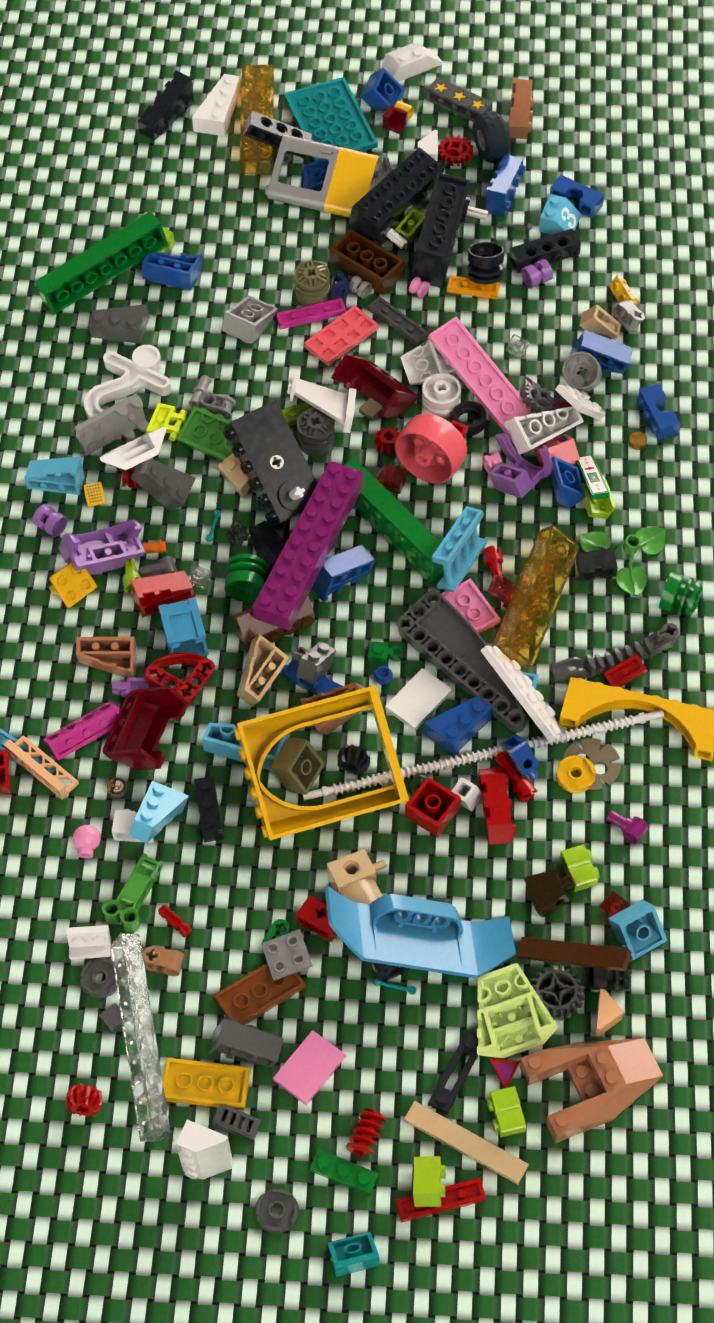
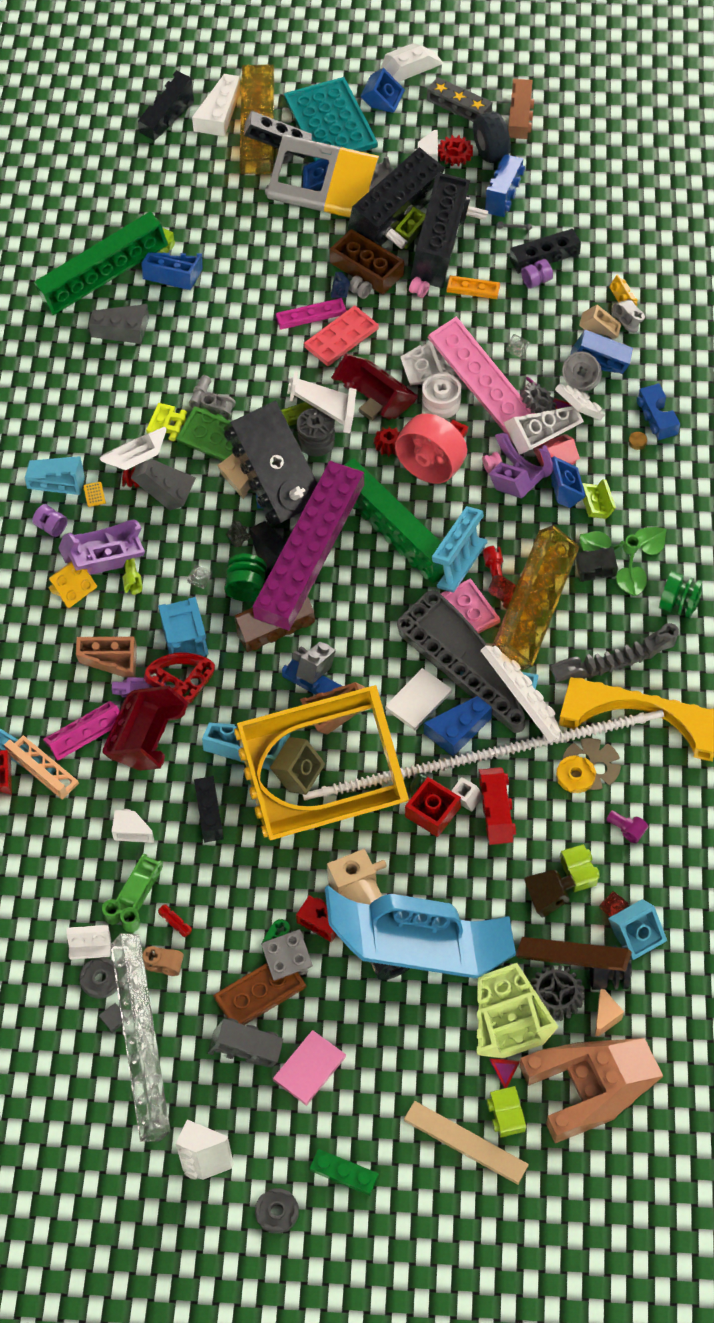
red gear [65,1083,103,1117] -> none
bright pink piece [73,825,101,858] -> none
light grey hinge [75,393,148,456] -> none
white piece [84,345,171,419] -> none
tile [107,777,127,798] -> none
medium azure wedge [128,781,189,843] -> none
wedge [130,571,194,618] -> none
dark grey piece [139,556,178,578] -> none
orange pin [143,540,167,554] -> none
yellow tile [160,1058,251,1110] -> none
teal hinge [206,510,221,542] -> none
dark grey slope [213,1103,261,1141] -> none
light grey slope [221,295,279,344] -> none
tan wedge [237,634,290,707] -> none
olive wheel [294,260,331,306] -> none
blue wedge [311,545,375,602] -> none
teal slope [328,1232,379,1277] -> none
black gear [337,744,370,775] -> none
red piece [346,1108,387,1158] -> none
dark grey tile [368,296,430,347] -> none
green plate [368,641,402,663] -> none
teal hinge [373,978,416,995] -> none
blue plate [374,666,393,685] -> none
clear red brick [378,464,407,494] -> none
dark red panel [383,105,408,134] -> none
yellow beam [394,101,414,120] -> none
red tile [395,1178,486,1223] -> none
lime brick [413,1156,446,1207] -> none
black container [428,1031,479,1115] -> none
black tyre [452,401,486,436] -> none
black wheel [468,242,504,284] -> none
red piece [494,752,537,803] -> none
blue torso [499,734,539,781] -> none
medium azure slope [539,194,581,235] -> none
blue arch [550,175,604,219] -> none
tile [575,454,610,500] -> none
red plate [604,654,647,687] -> none

